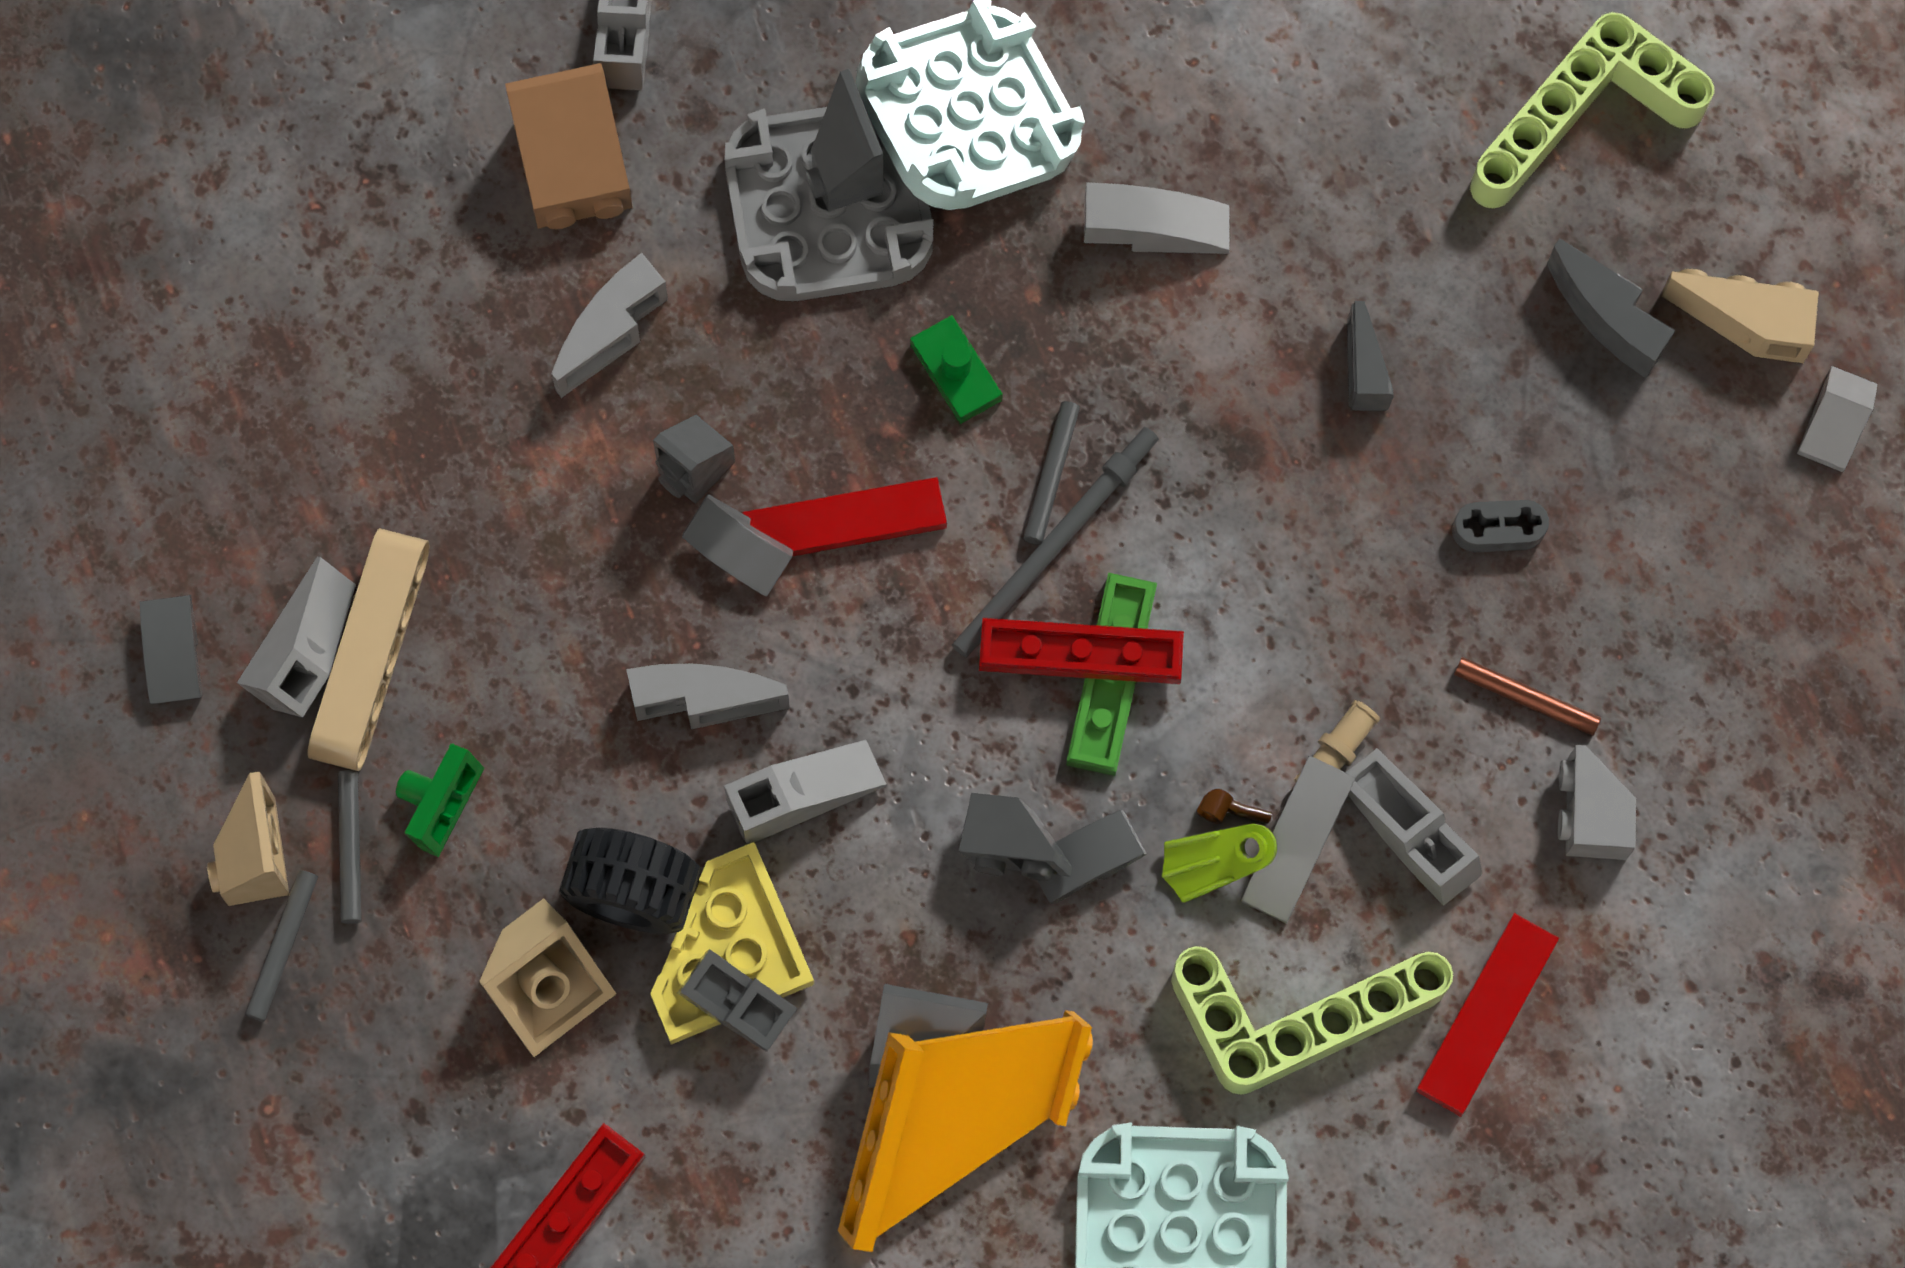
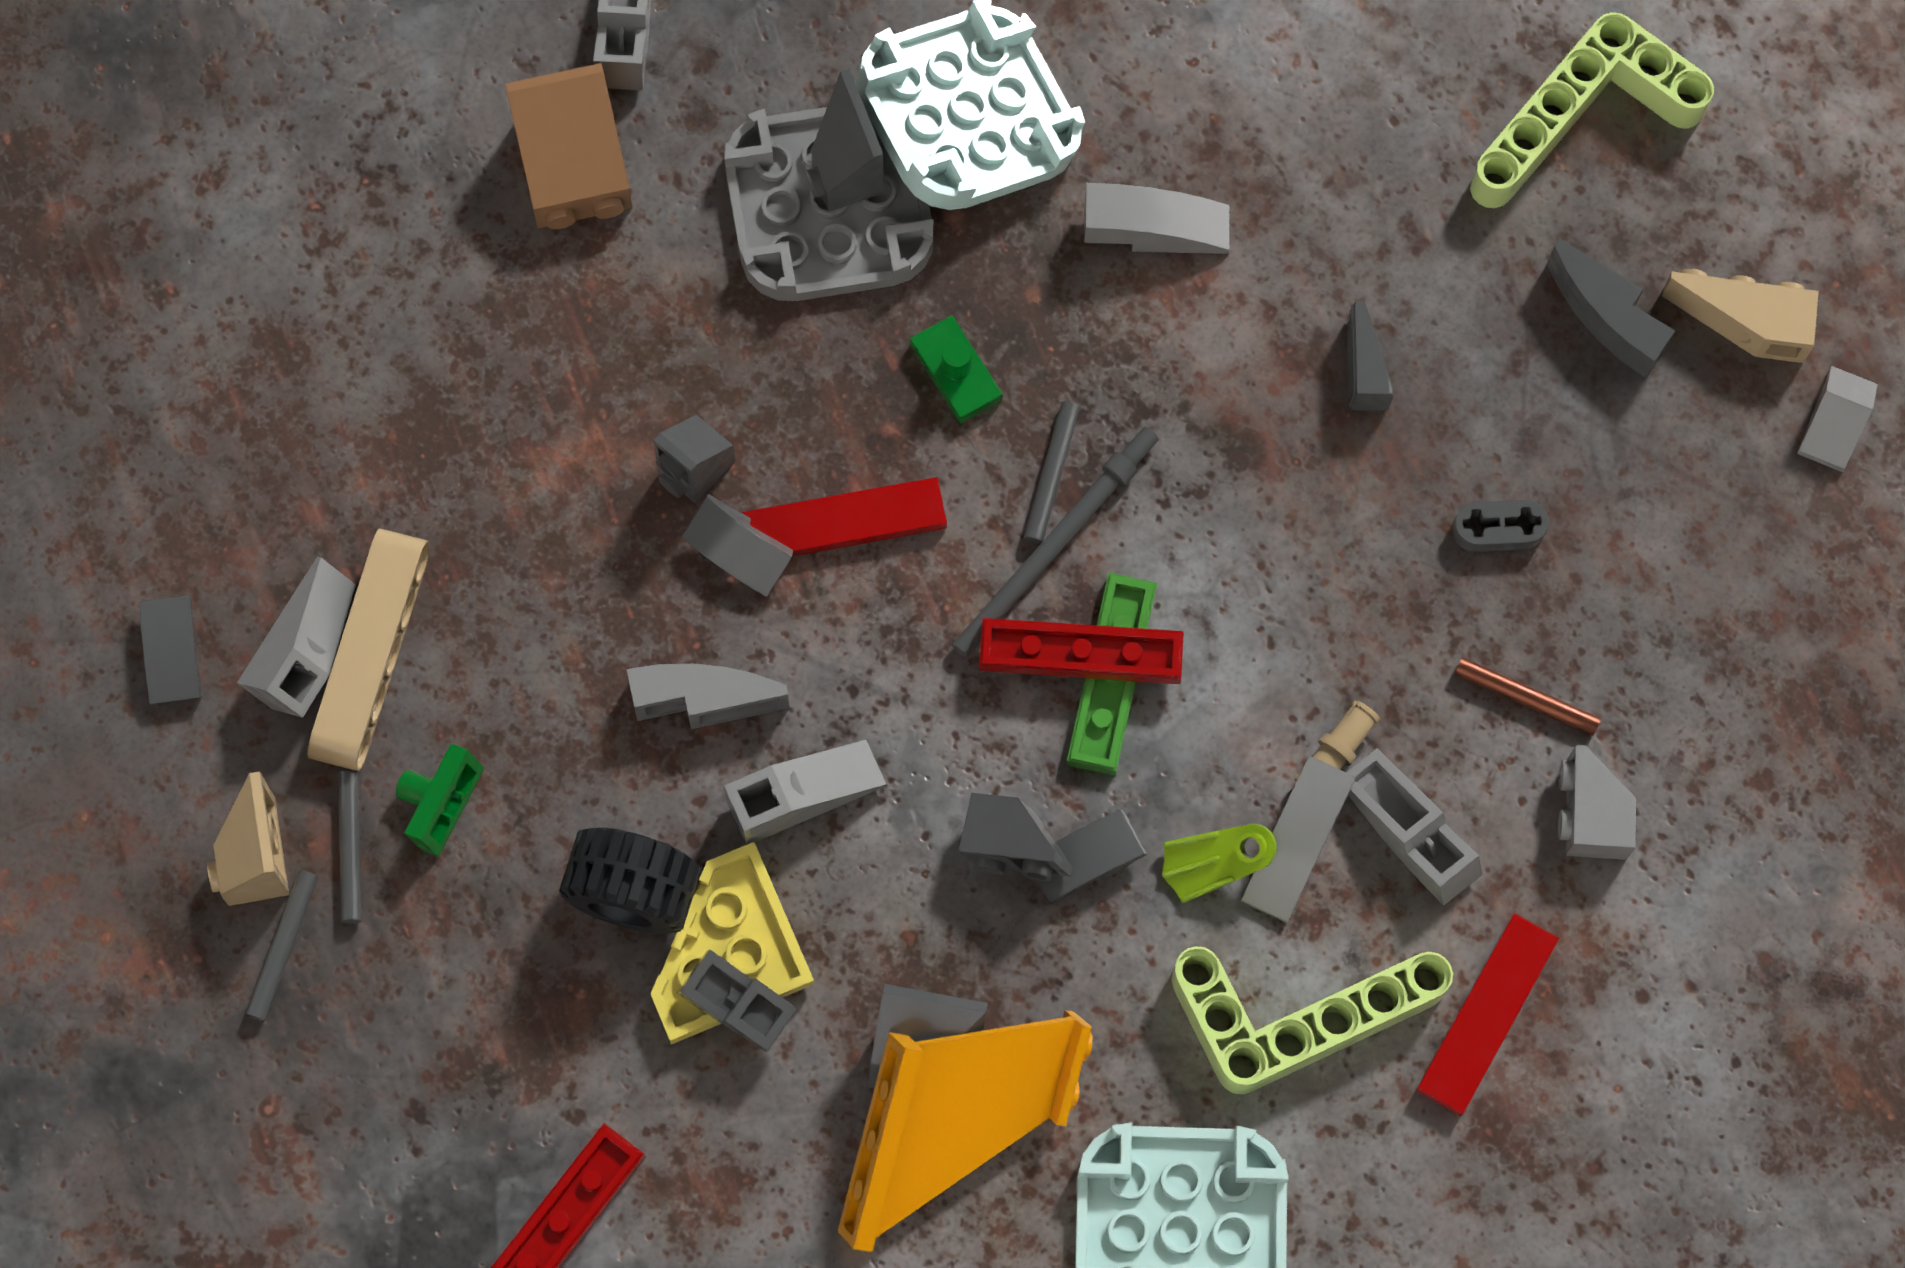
tan slope [479,898,616,1057] -> none
light grey slope [551,253,668,398] -> none
reddish brown hand [1197,789,1272,825] -> none

